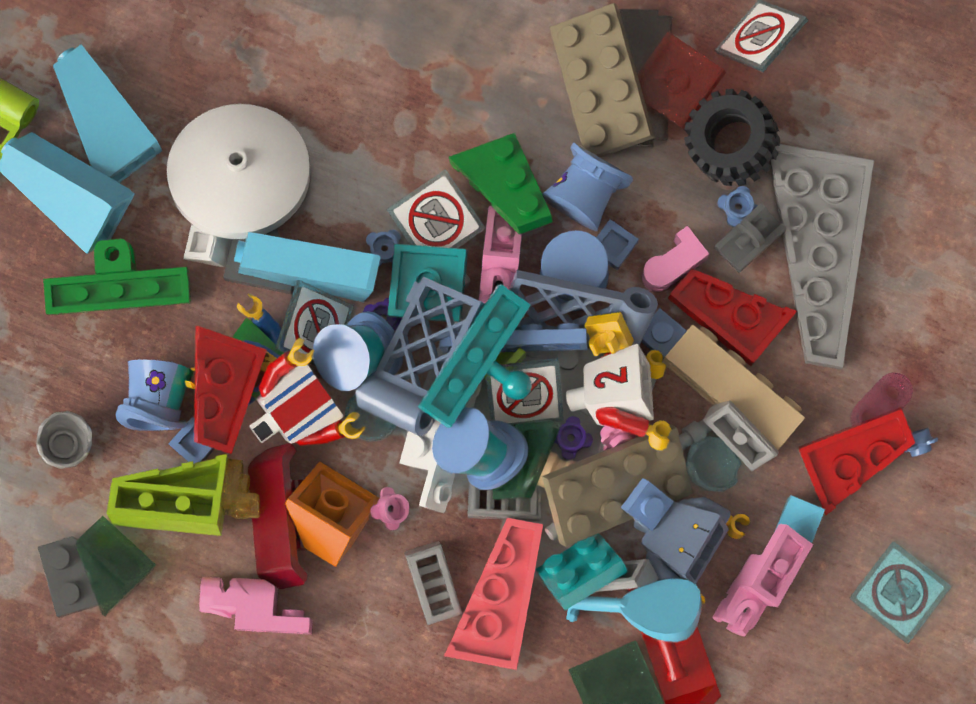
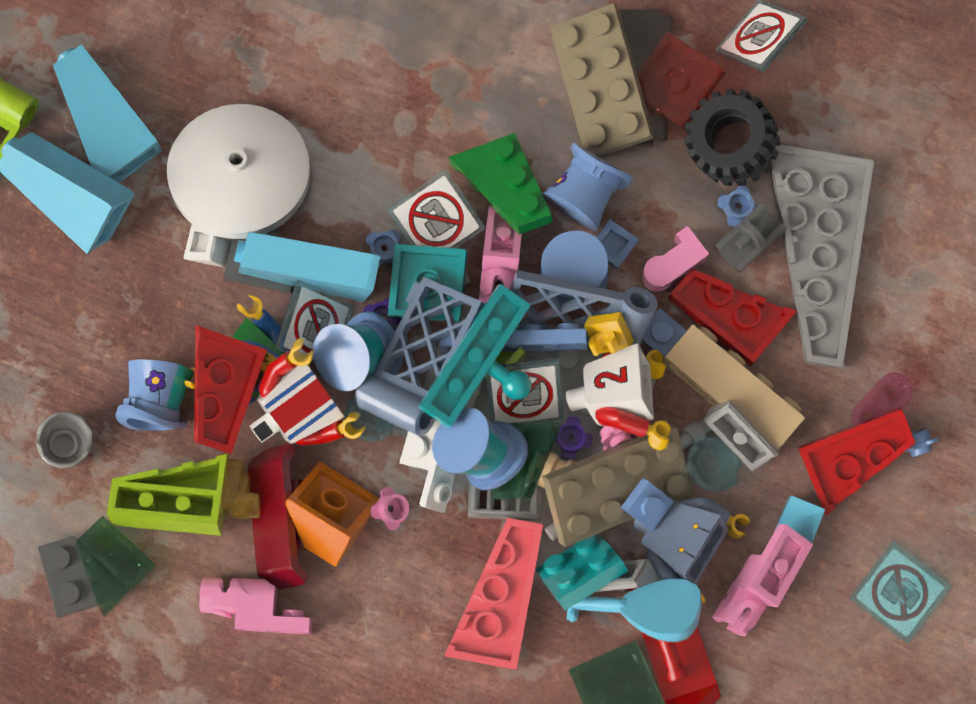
green plate [43,239,191,316] -> none
medium blue plate [169,417,215,463] -> none
light grey slope [404,541,462,625] -> none

